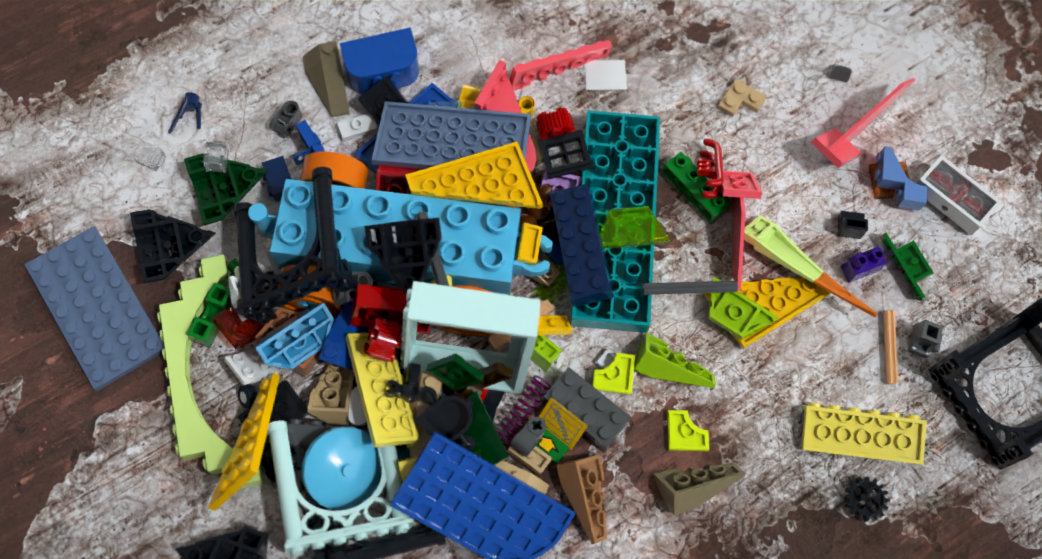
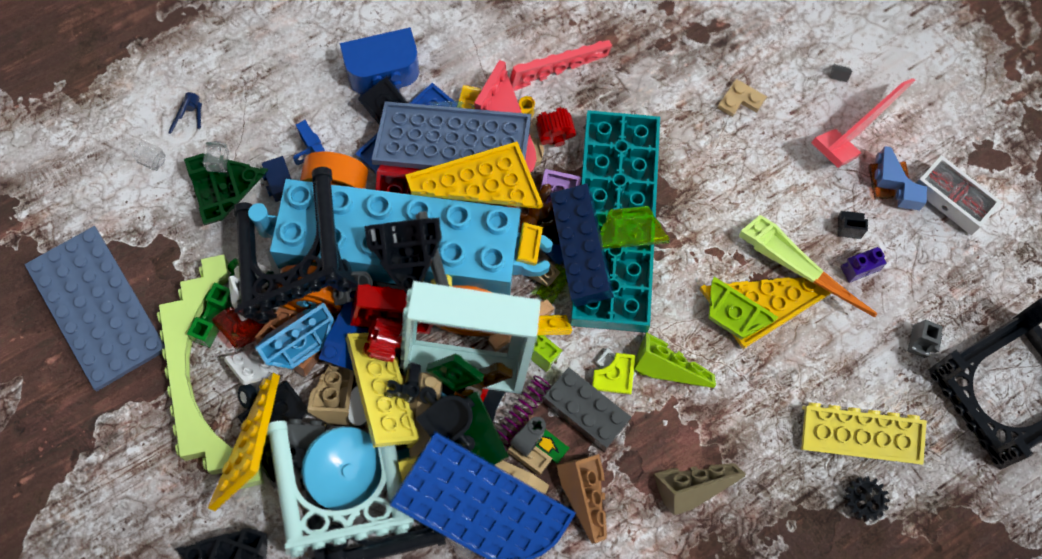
black wedge [130,209,216,284] -> none
dark grey piece [269,100,302,138] -> none
dark tan wedge [303,41,350,117] -> none
white plate [337,113,378,141] -> none
black piece [539,129,593,180] -> none
yellow sticker [539,397,588,450] -> none
white sticker [585,60,627,90] -> none
dark grey axle [642,281,738,295] -> none
green brick [662,152,731,224] -> none
neon yellow tile [667,410,709,452] -> none
red piece [697,138,724,199] -> none
coral piece [720,171,762,291] -> none
green bracket [882,233,934,301] -> none
light nougat axle [883,310,898,385] -> none

